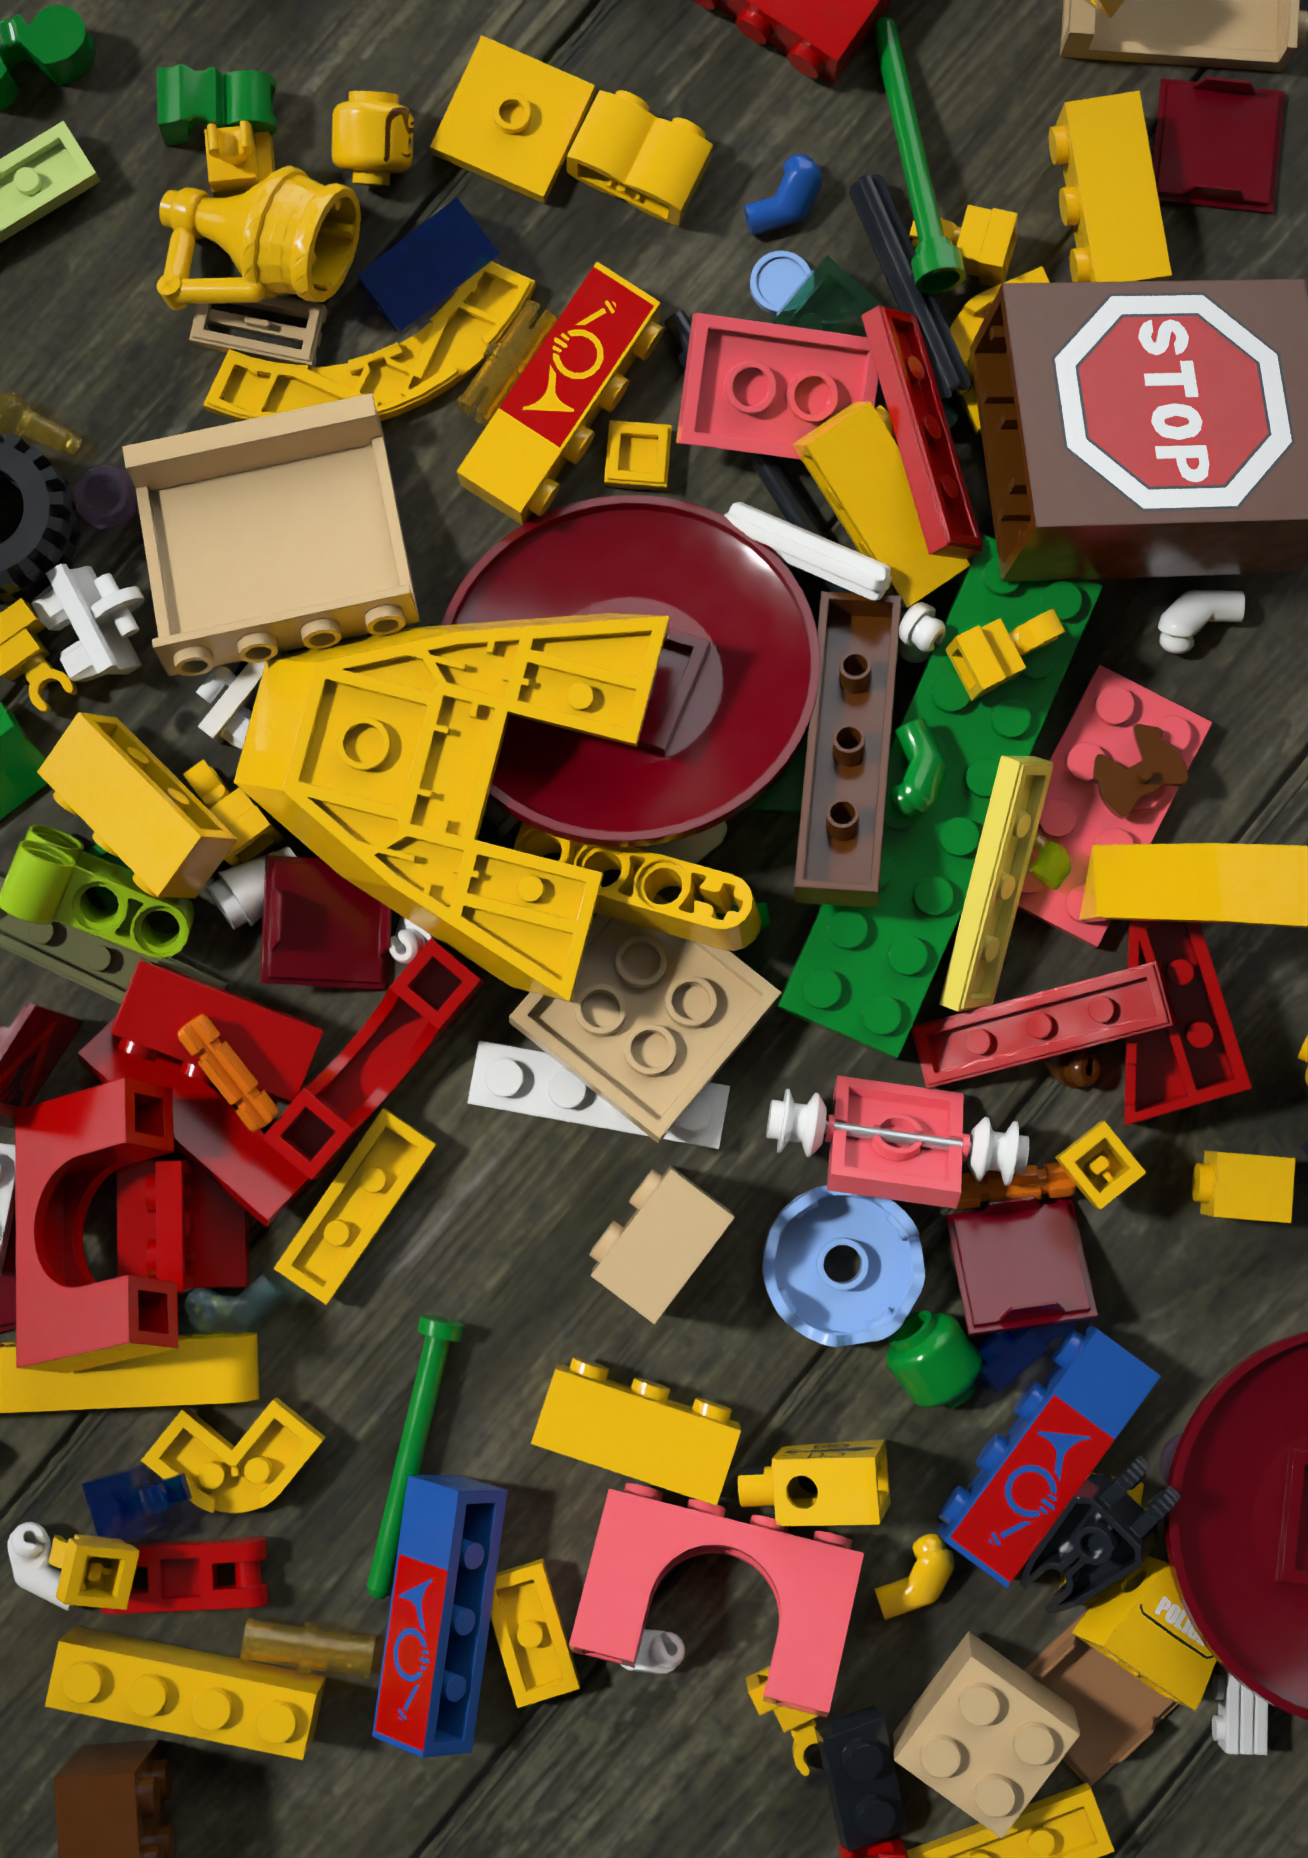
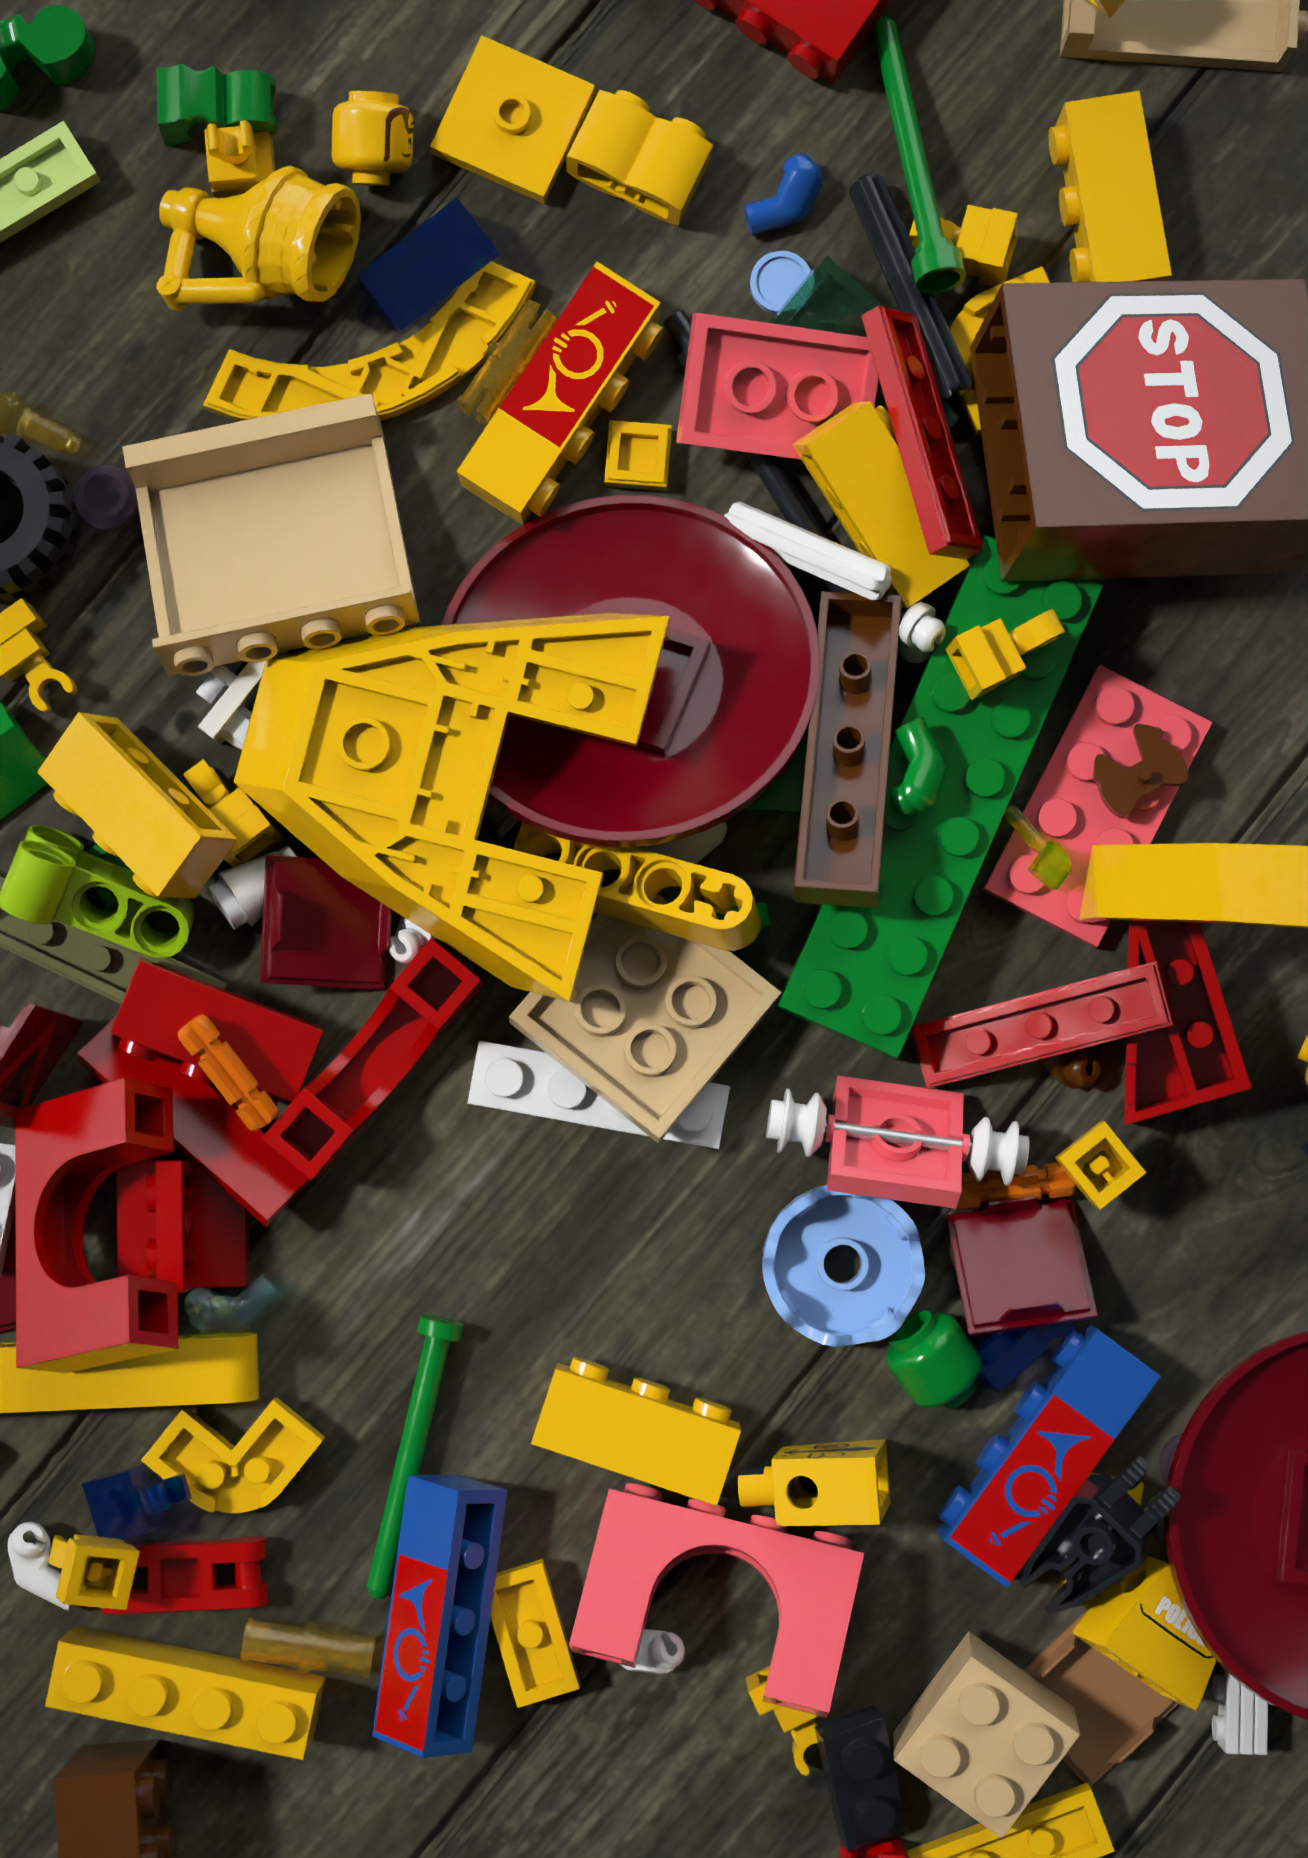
white hips [31,563,145,682] -> none
tan tile [189,295,327,368] -> none
yellow plate [273,1108,438,1305] -> none
tan brick [589,1165,735,1324] -> none
yellow arm [874,1534,954,1620] -> none
light yellow tile [939,756,1053,1012] -> none
dark red piece [1152,77,1285,214] -> none
white arm [1158,590,1245,654] -> none
yellow brick [1192,1150,1296,1223] -> none

